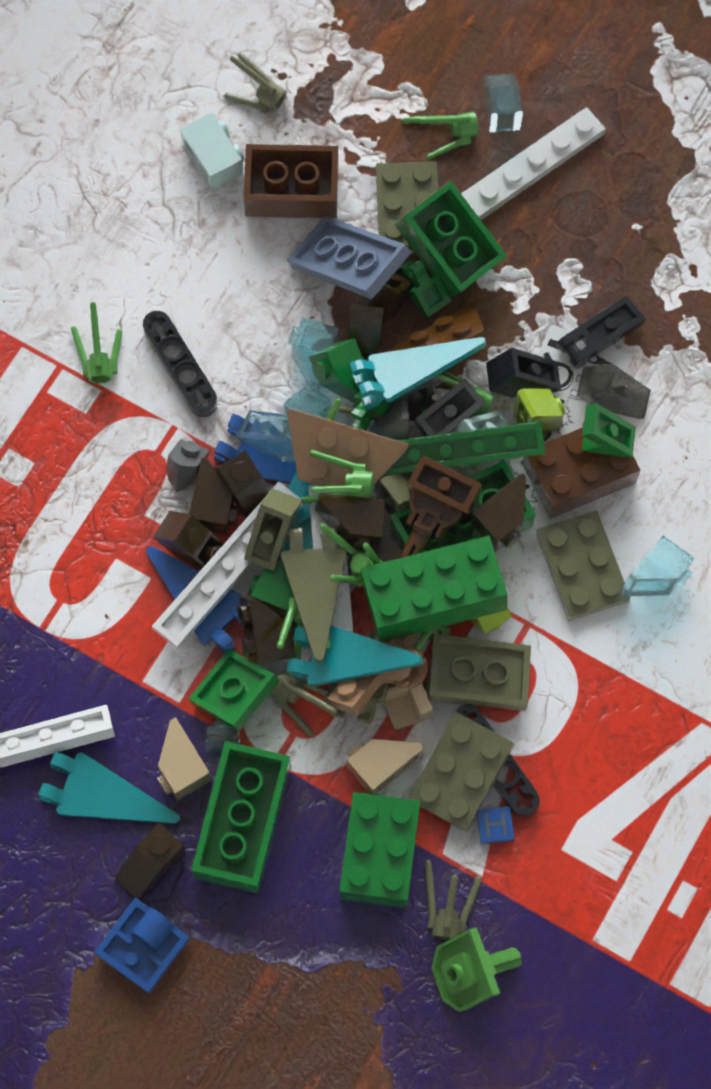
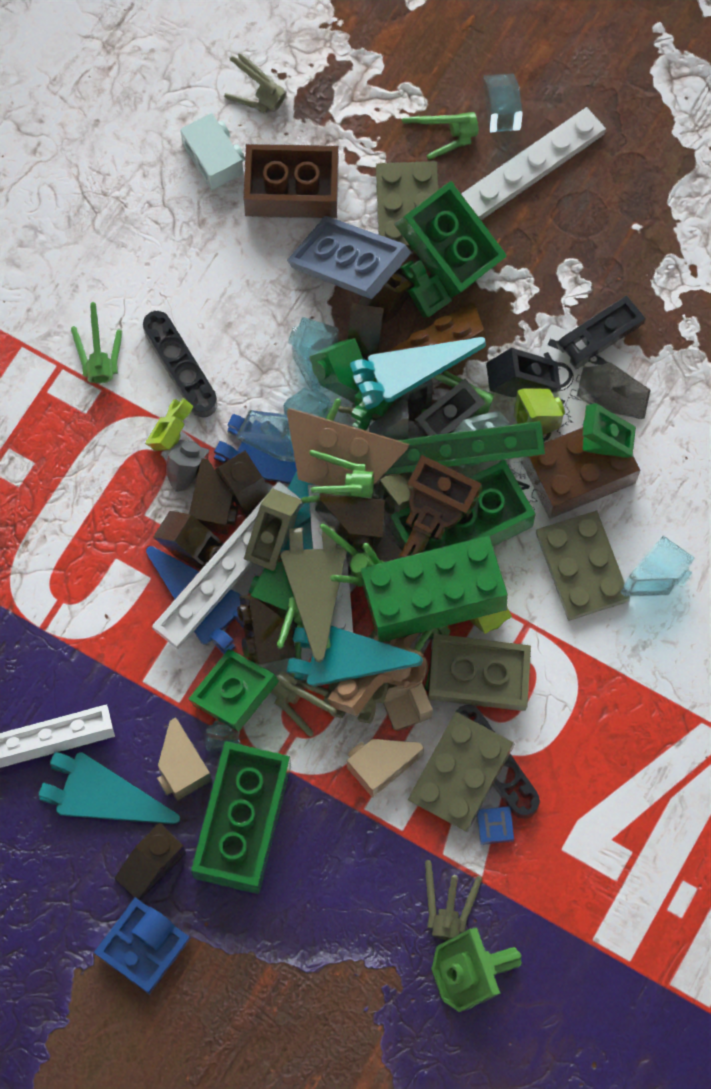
green brick [340,792,420,908] -> none
dark brown slope [471,473,526,552] -> none
none -> lime plate [145,399,193,450]

